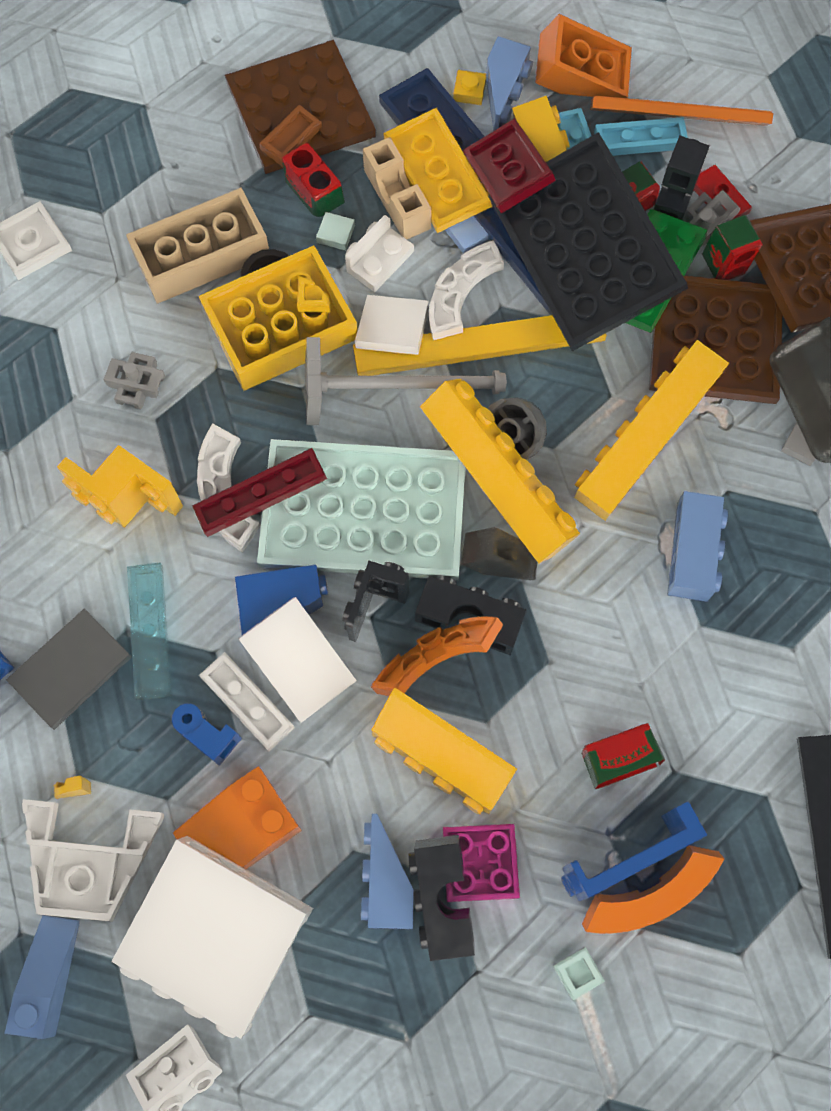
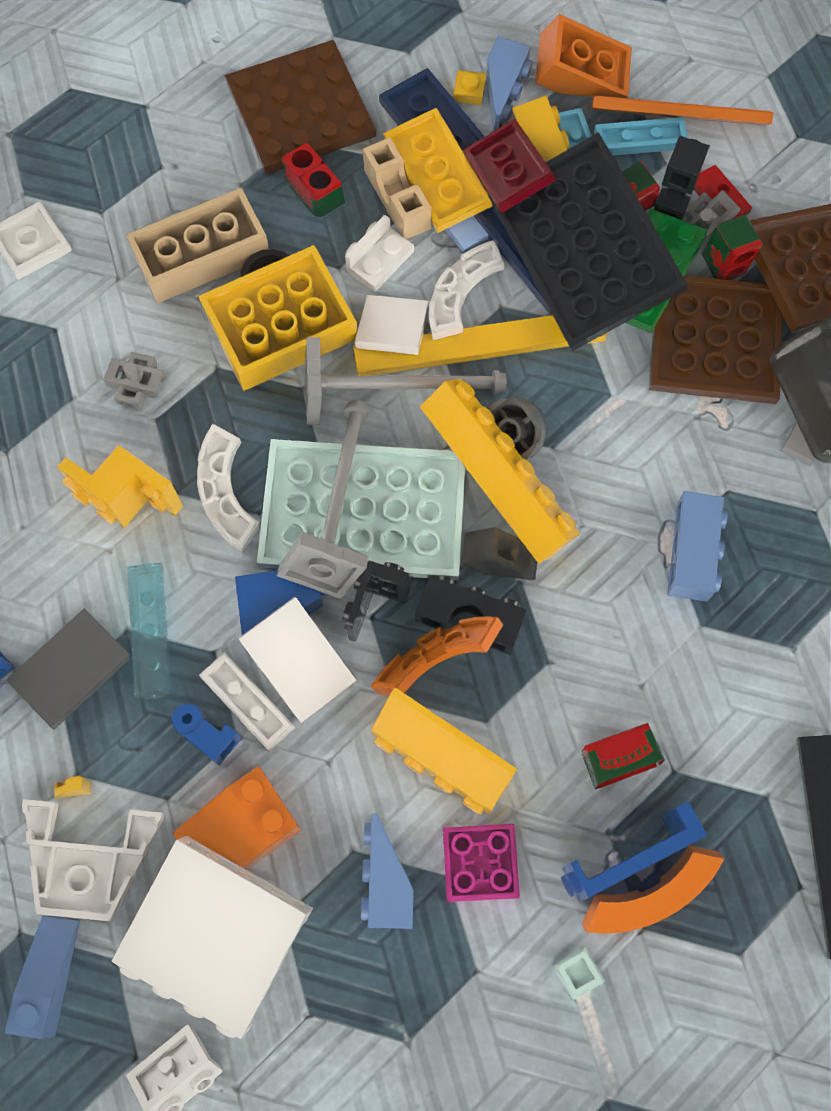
dark red tile [192,448,327,537] -> none
dark orange tile [259,105,322,167] -> none
yellow tile [297,277,330,312] -> none
light aqua tile [316,212,355,251] -> none
black arch [408,835,475,961] -> none
yellow brick [574,340,729,521] -> none
none -> light grey tile [277,400,369,599]

